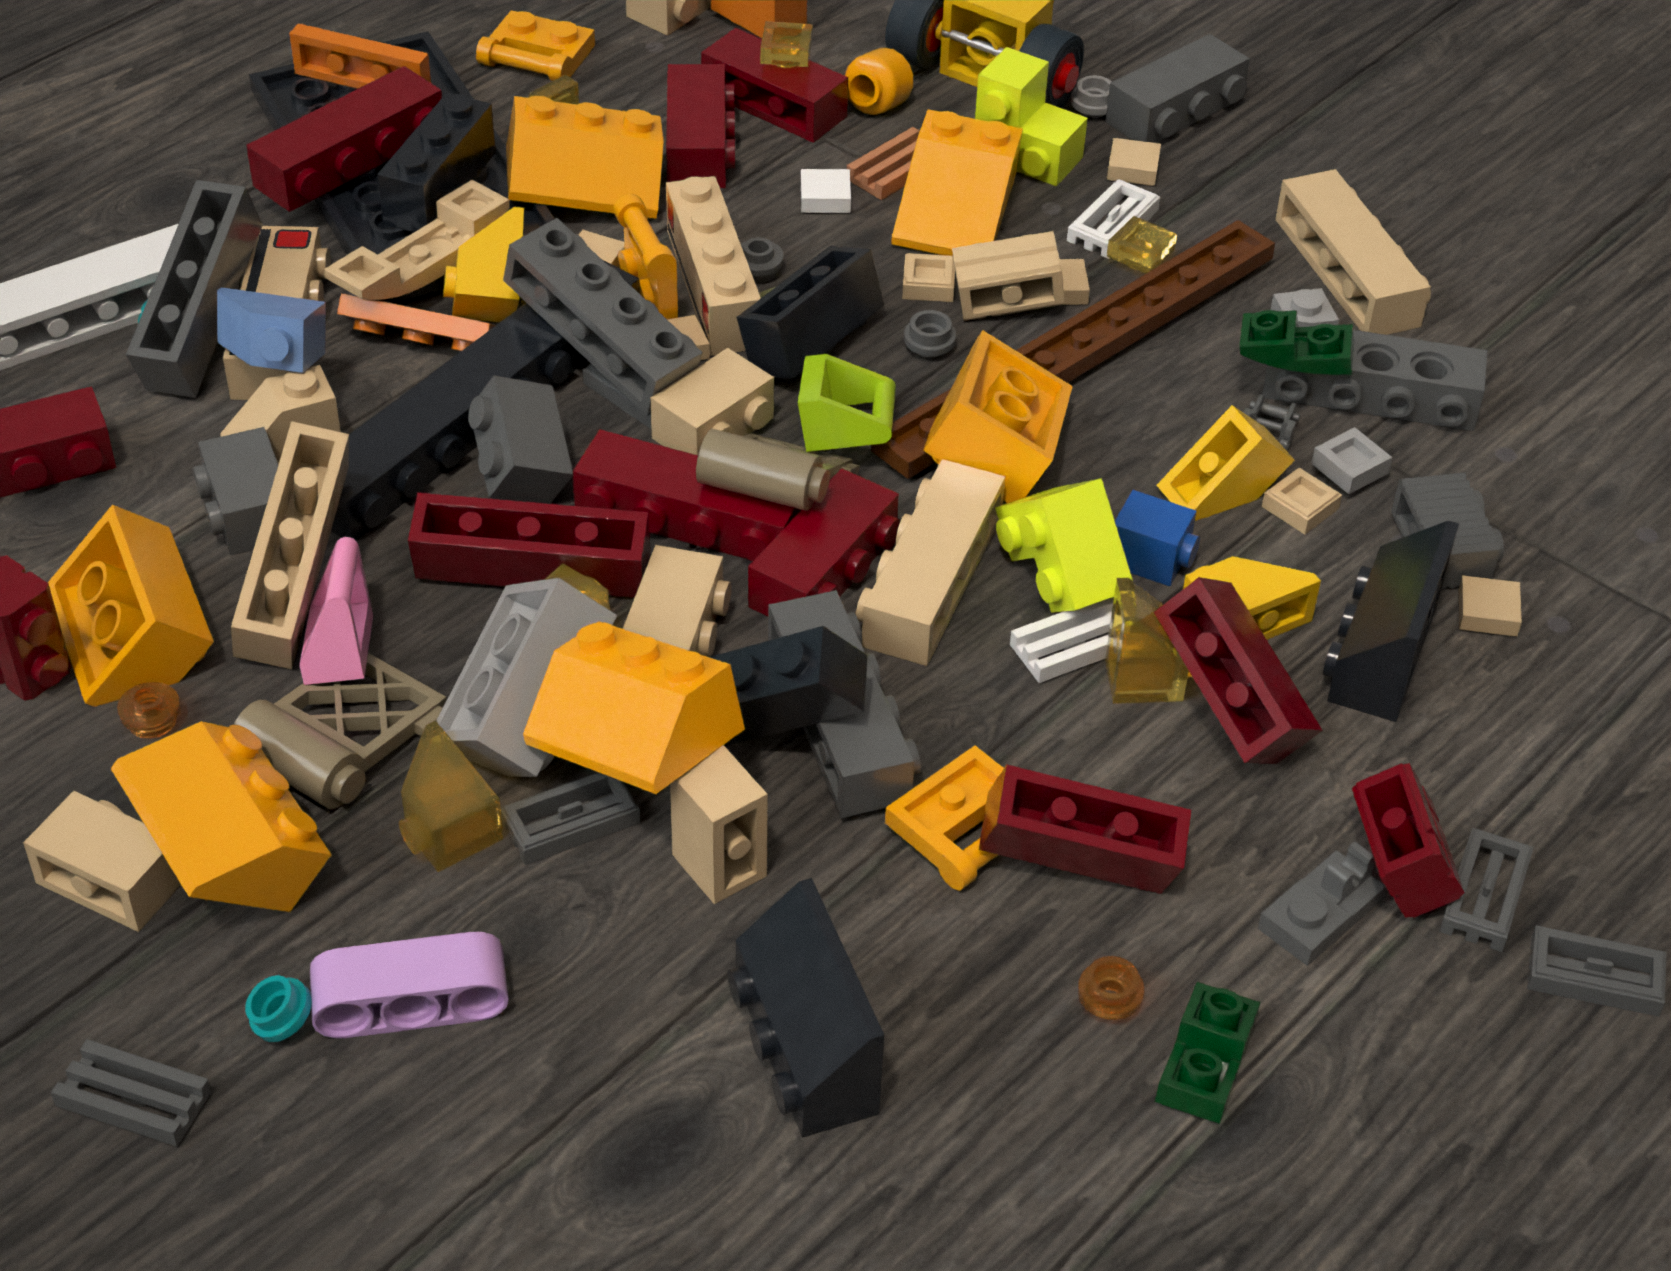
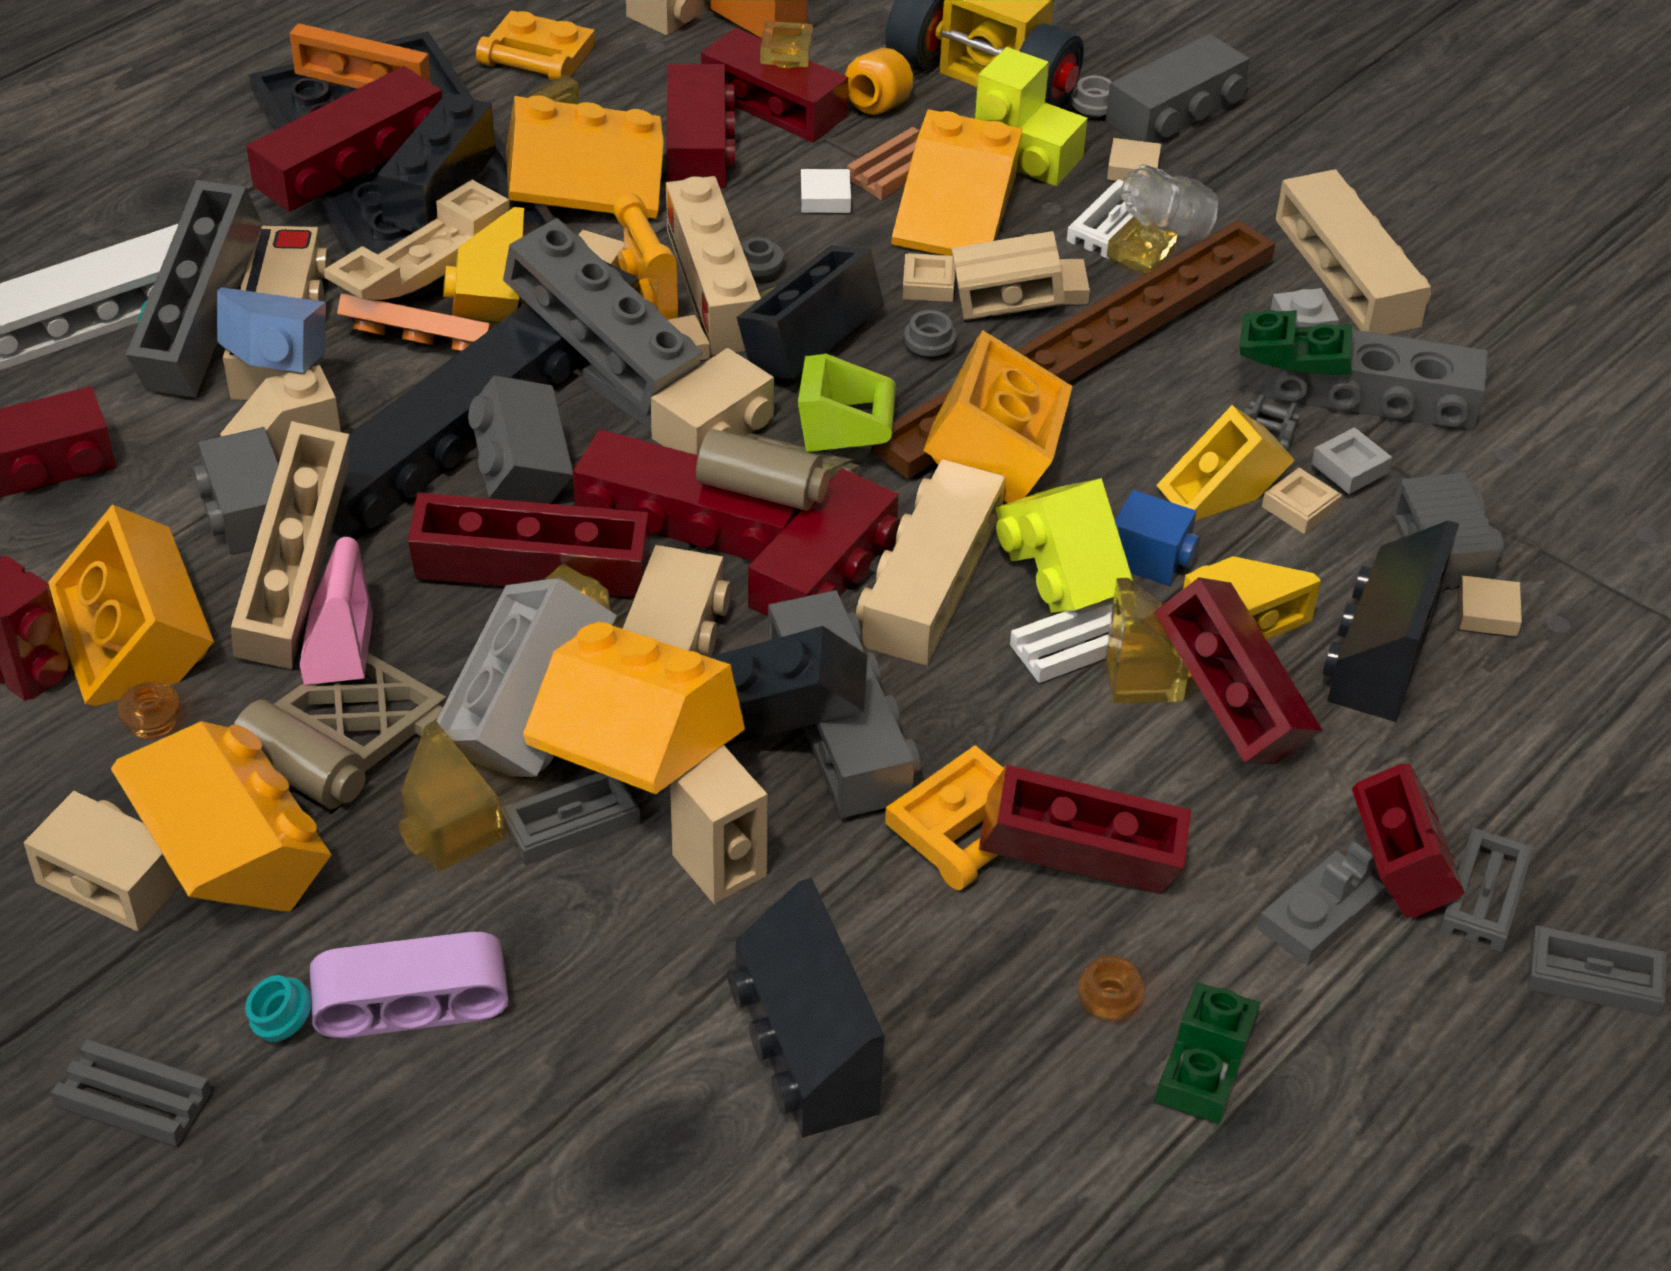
none -> clear brick [1121,164,1218,241]

